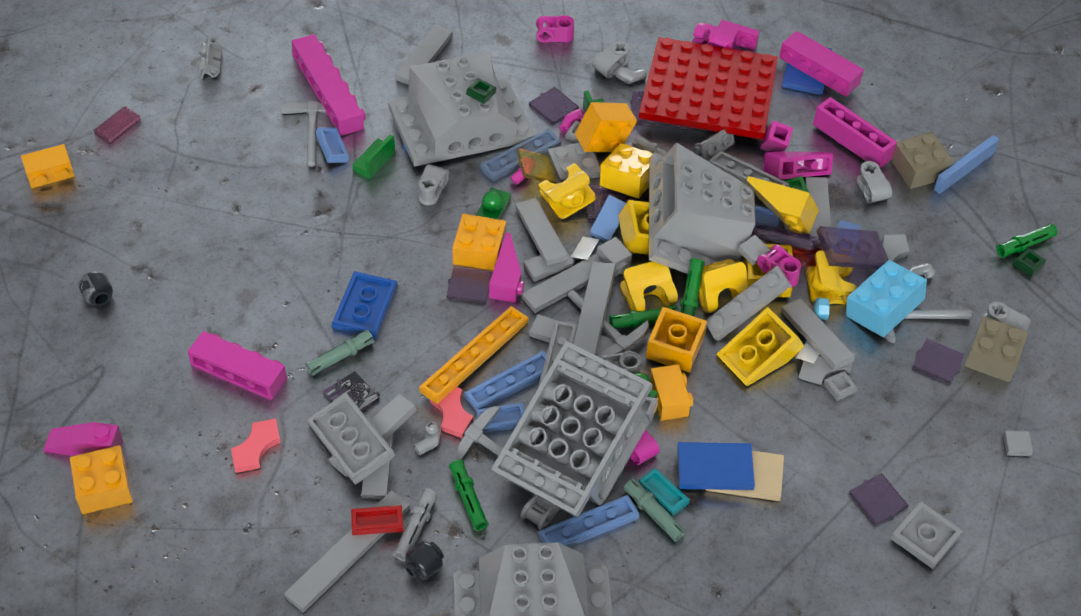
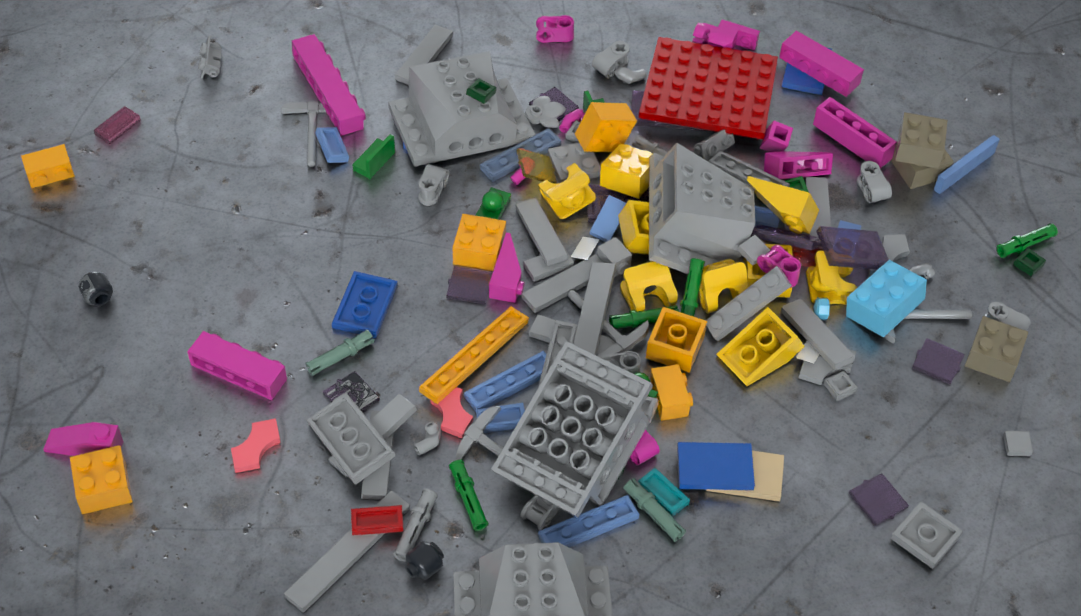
none -> light grey plate [525,96,566,128]
none -> dark tan brick [895,112,948,169]

